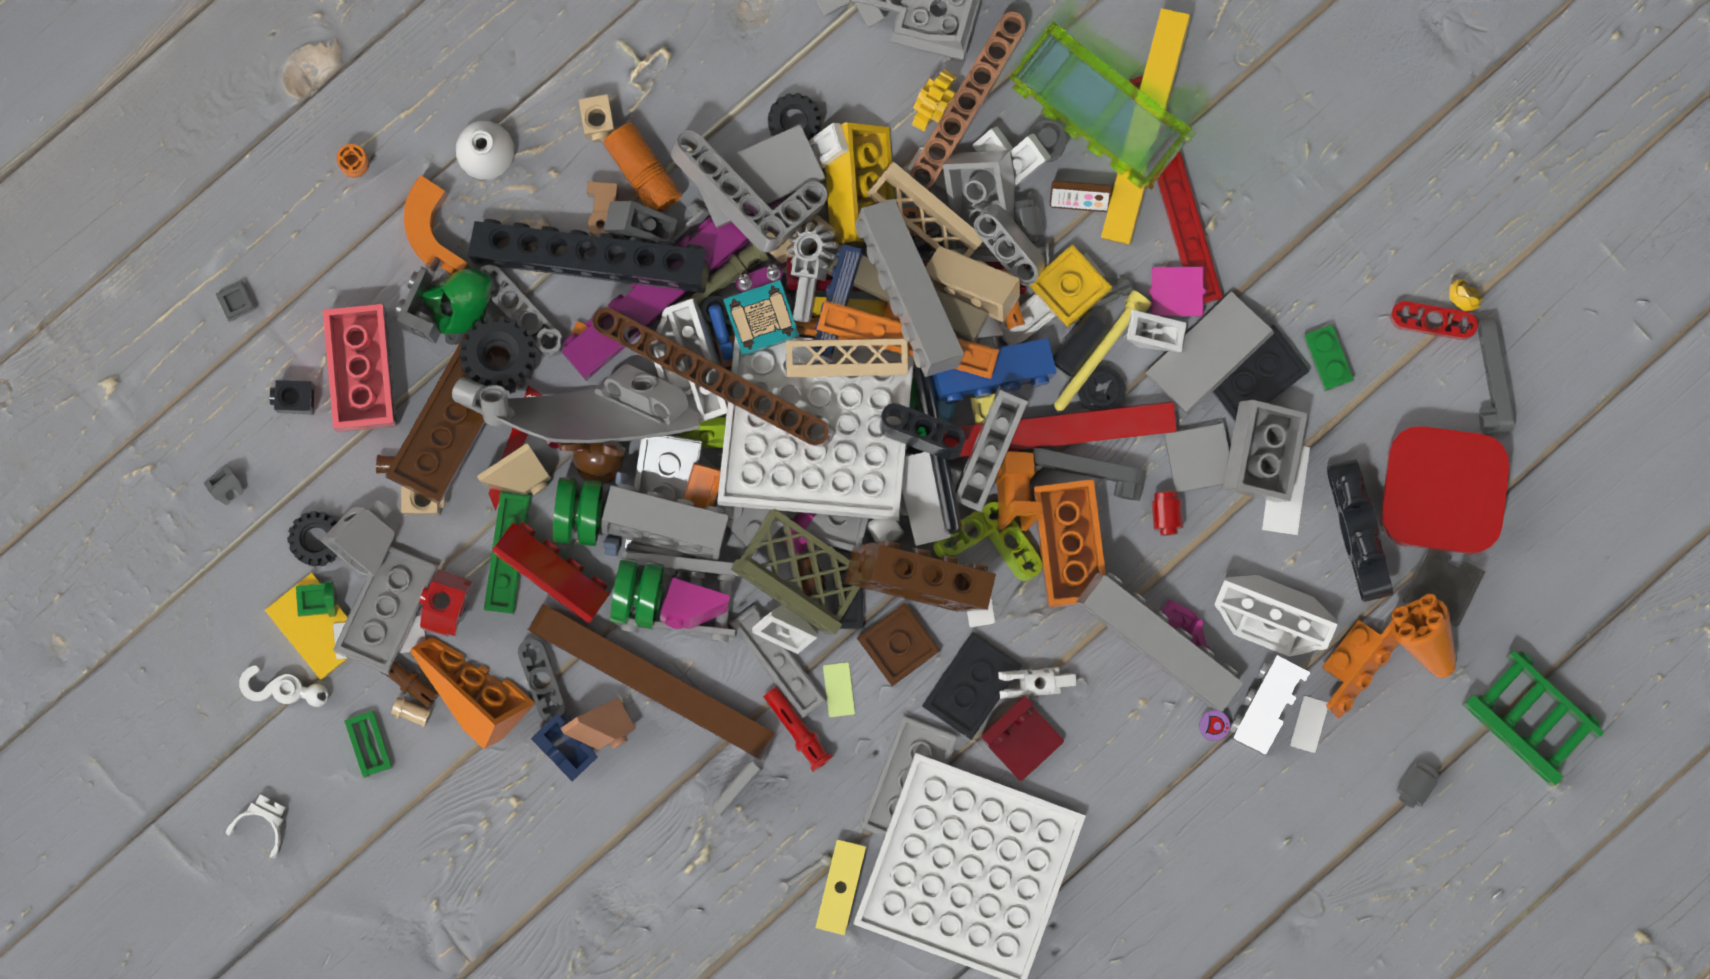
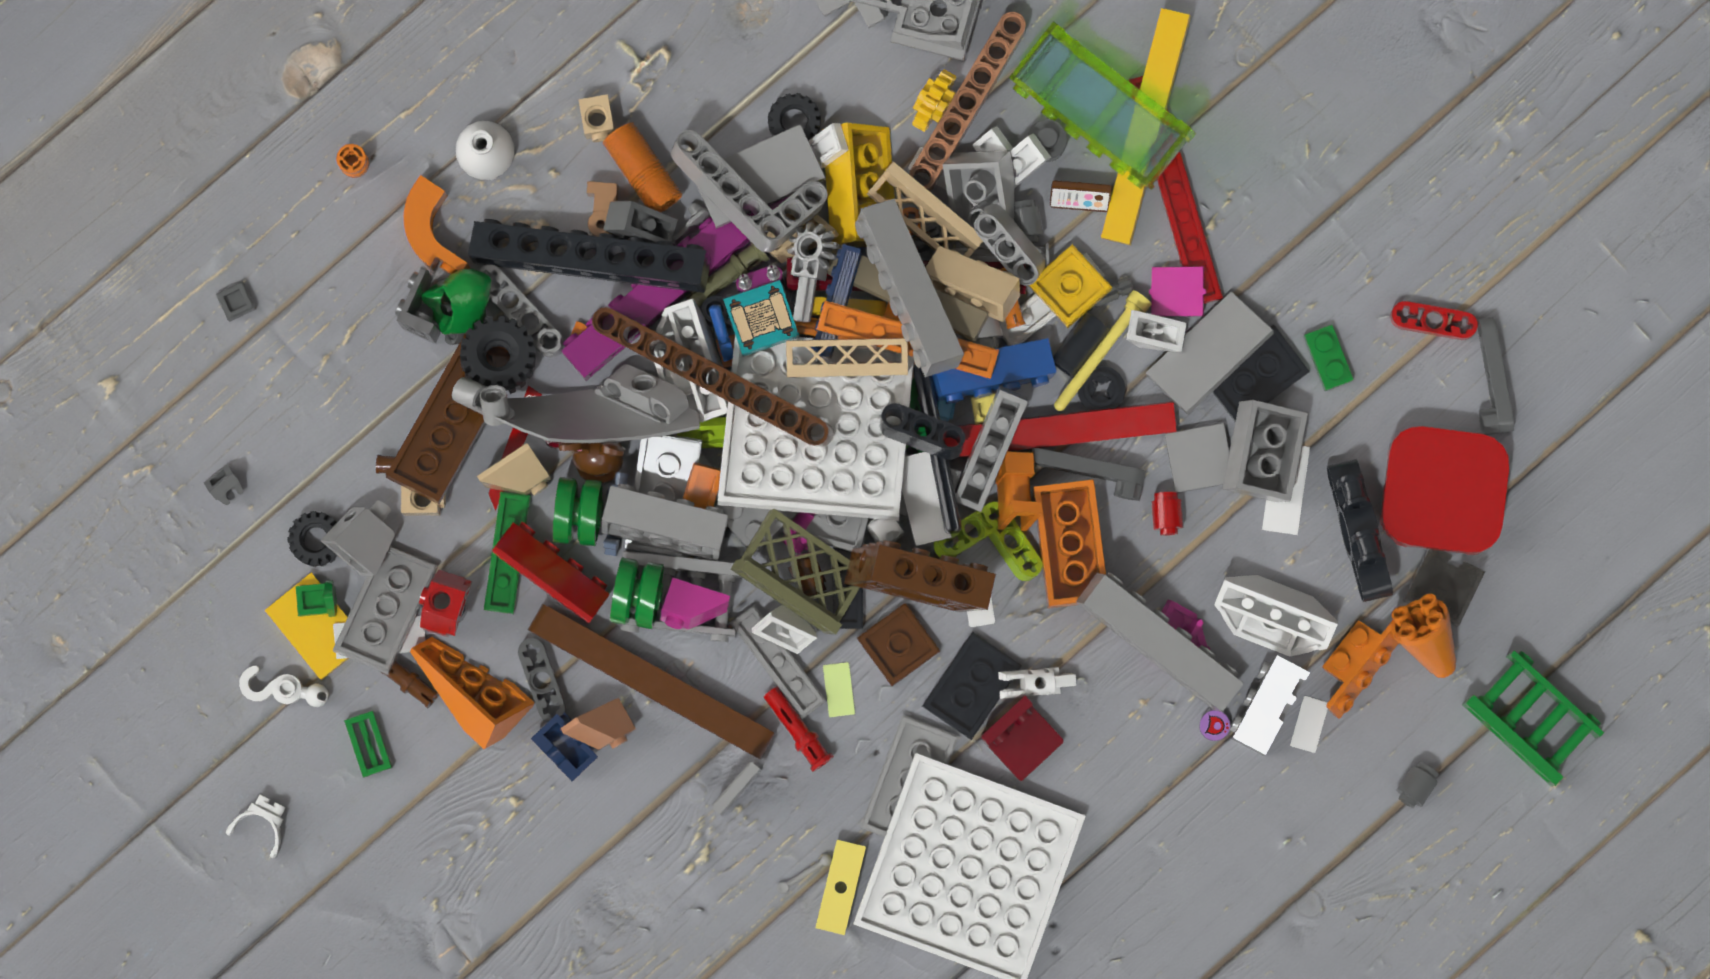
black brick [269,380,315,415] -> none
coral brick [323,304,397,433] -> none
tan pin [391,696,432,727] -> none
yellow plate [1449,279,1483,311] -> none

